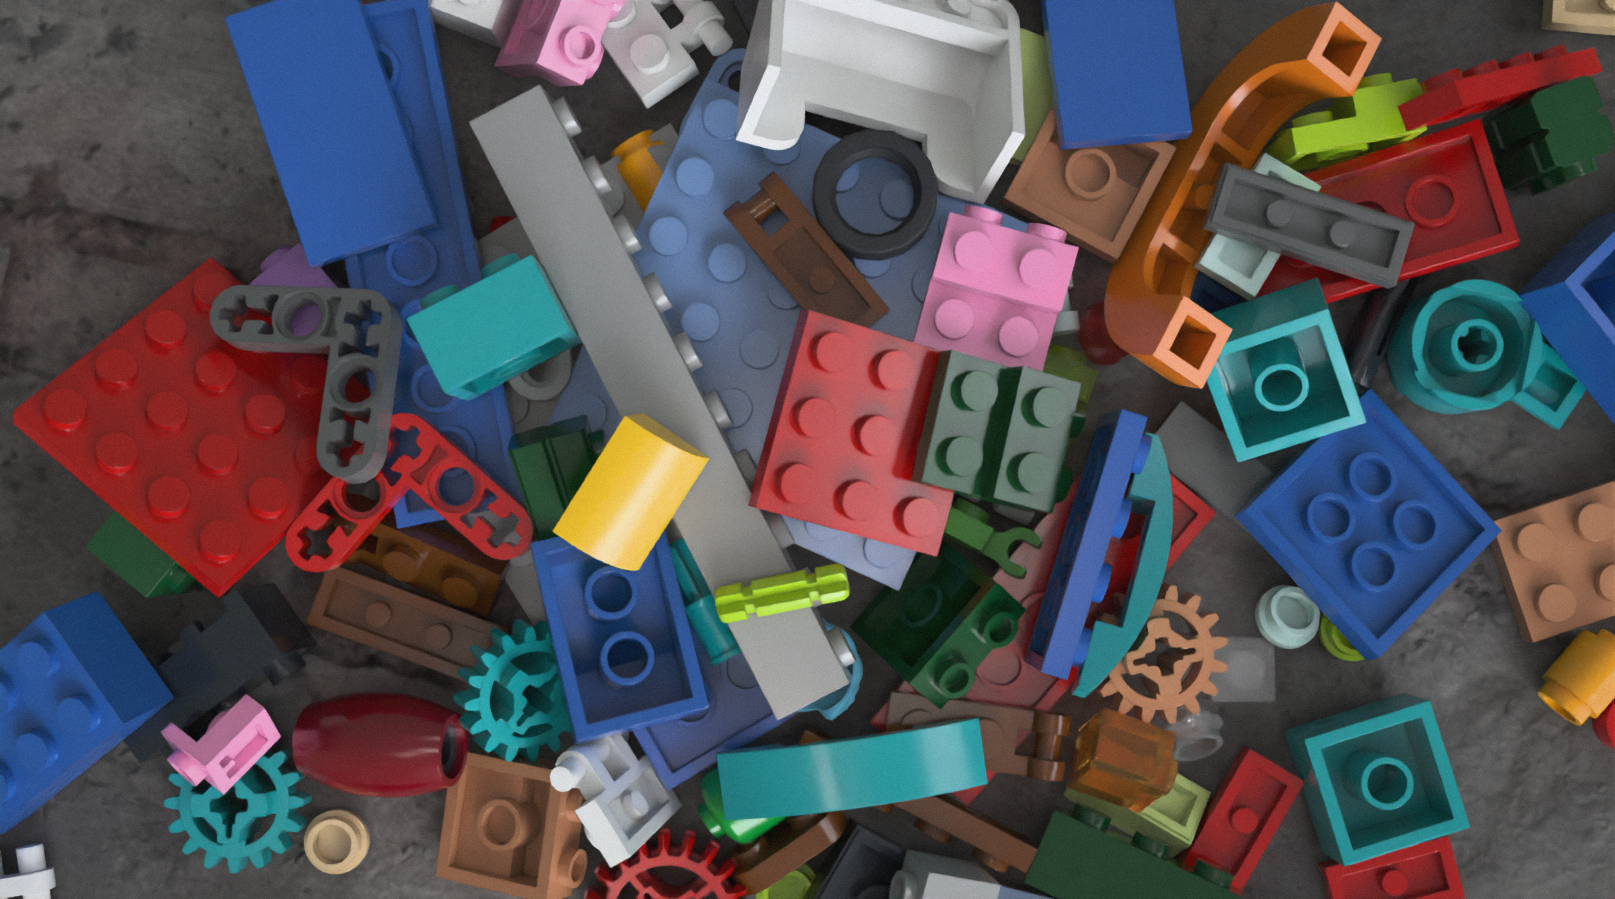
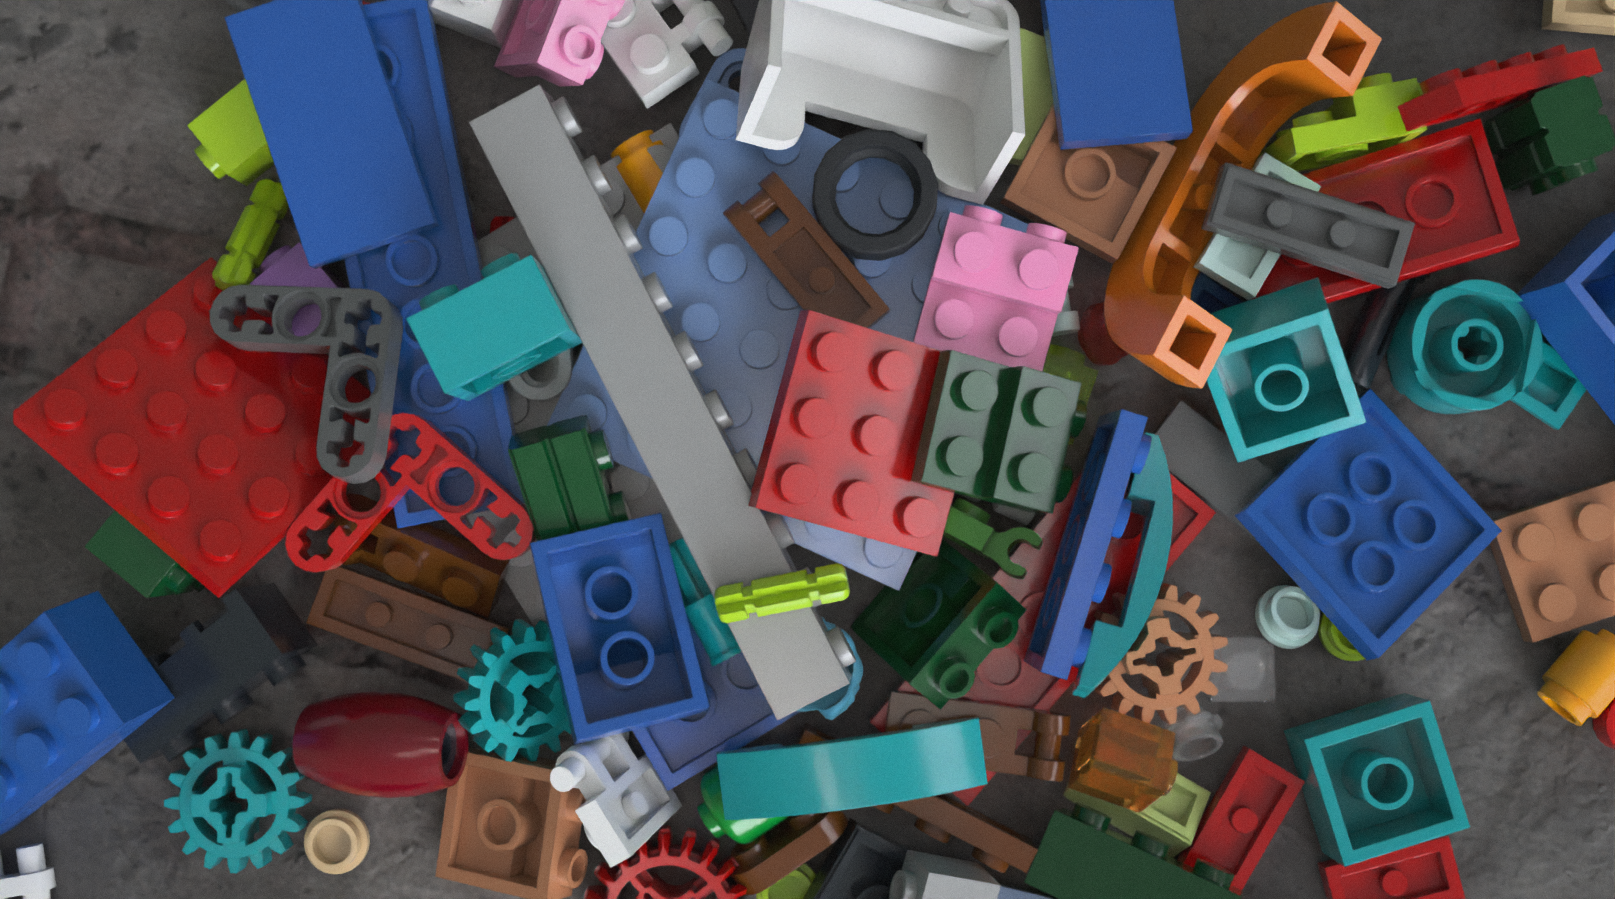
bright pink bracket [161,694,281,795] -> none
yellow brick [552,413,710,571] -> none
none -> lime brick [187,79,274,186]
none -> lime axle [212,178,289,291]

